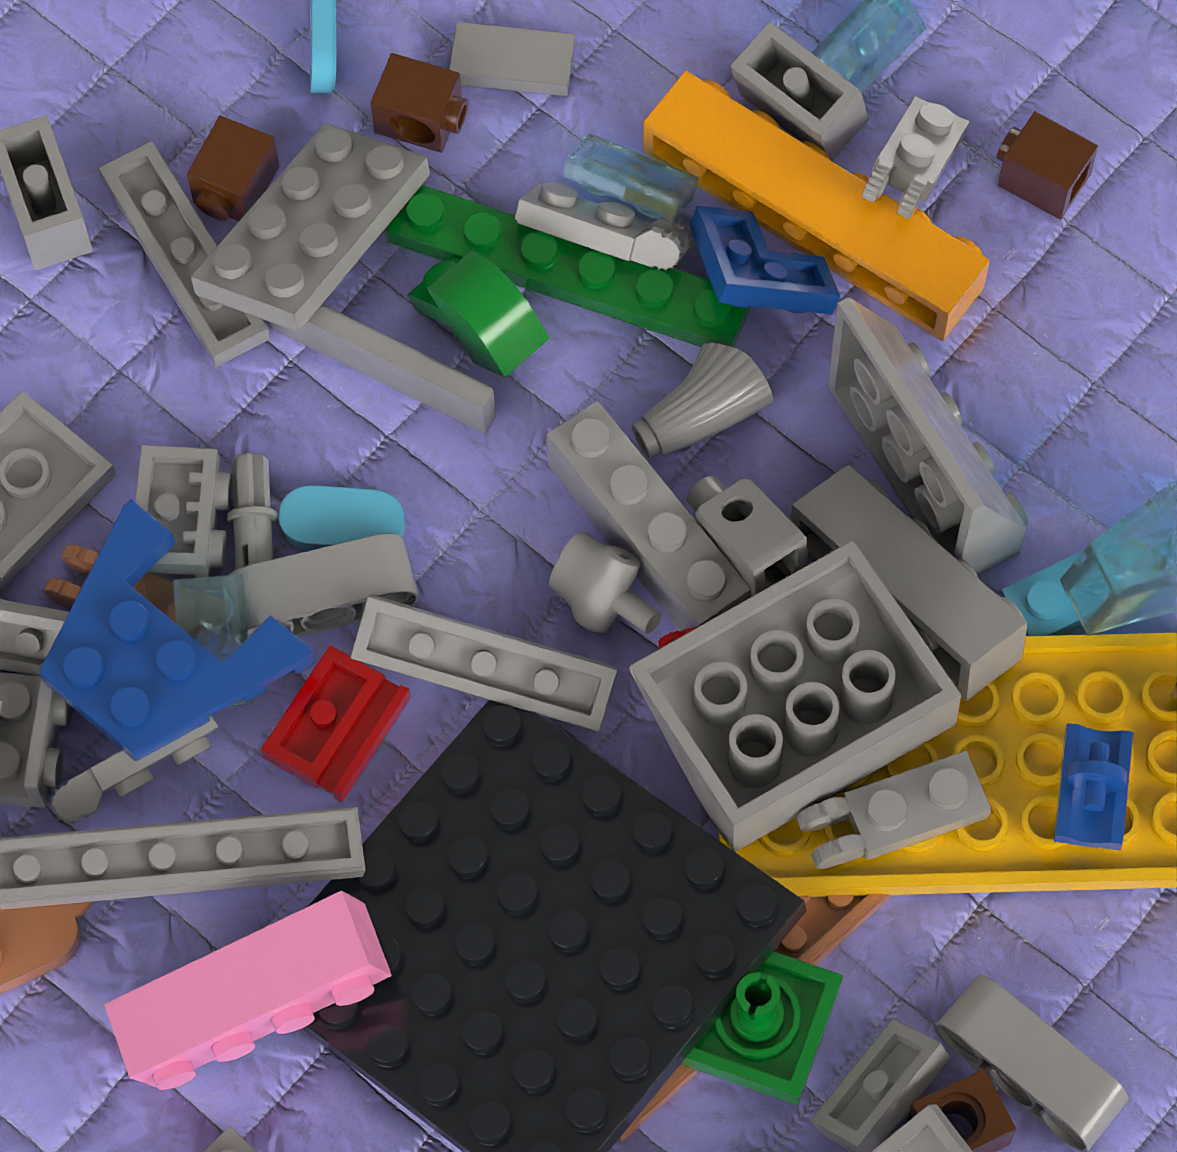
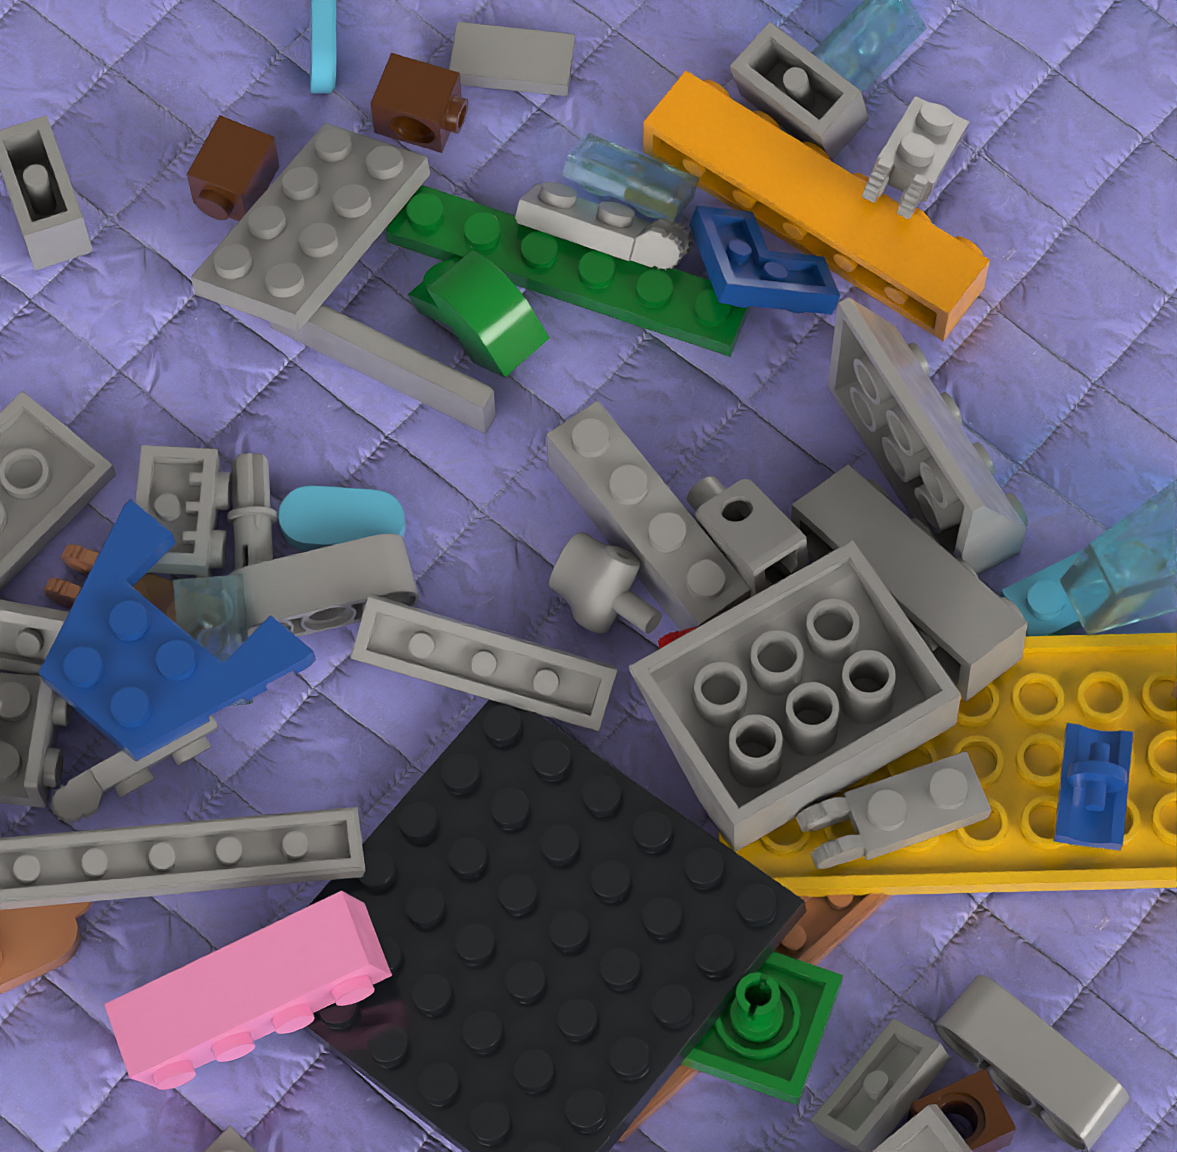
light grey plate [98,141,270,367] -> none
red plate [261,645,411,803] -> none
light grey piece [631,343,774,458] -> none
reddish brown brick [996,111,1098,220] -> none

